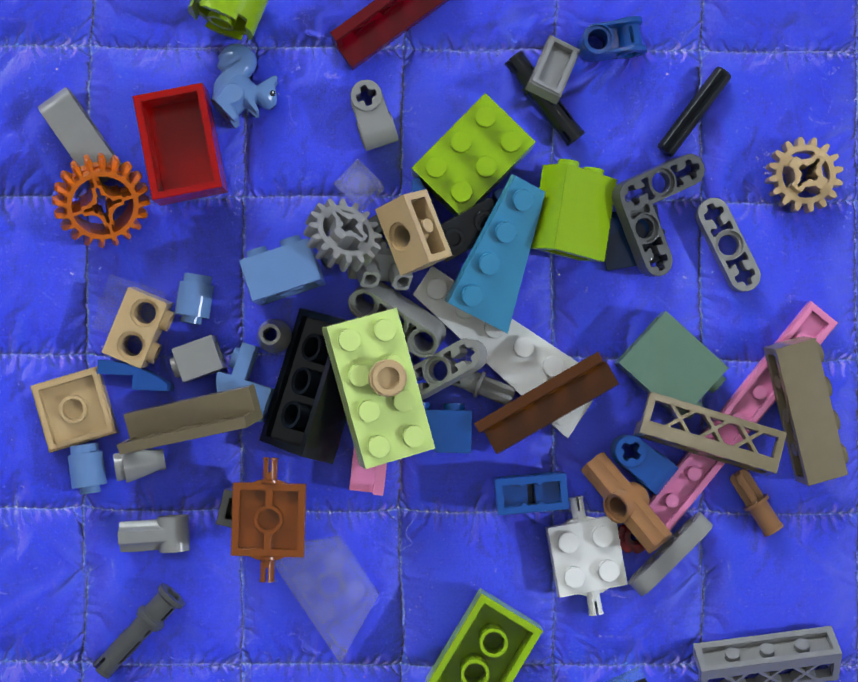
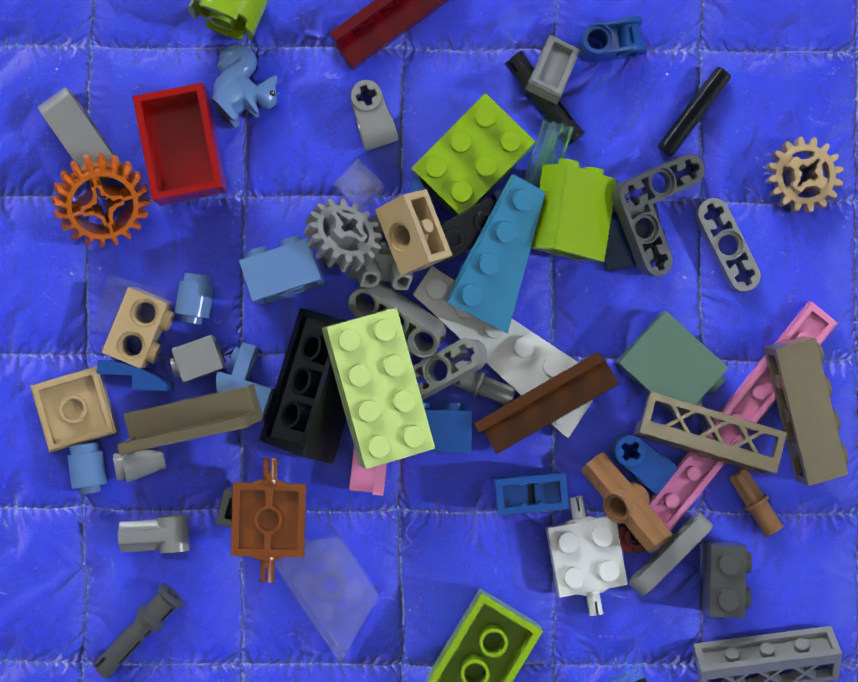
light grey cone [257,319,292,353] -> none
tan tile [368,359,407,397] -> none
none -> clear light blue tile [524,120,574,188]
none -> dark grey brick [701,541,752,618]

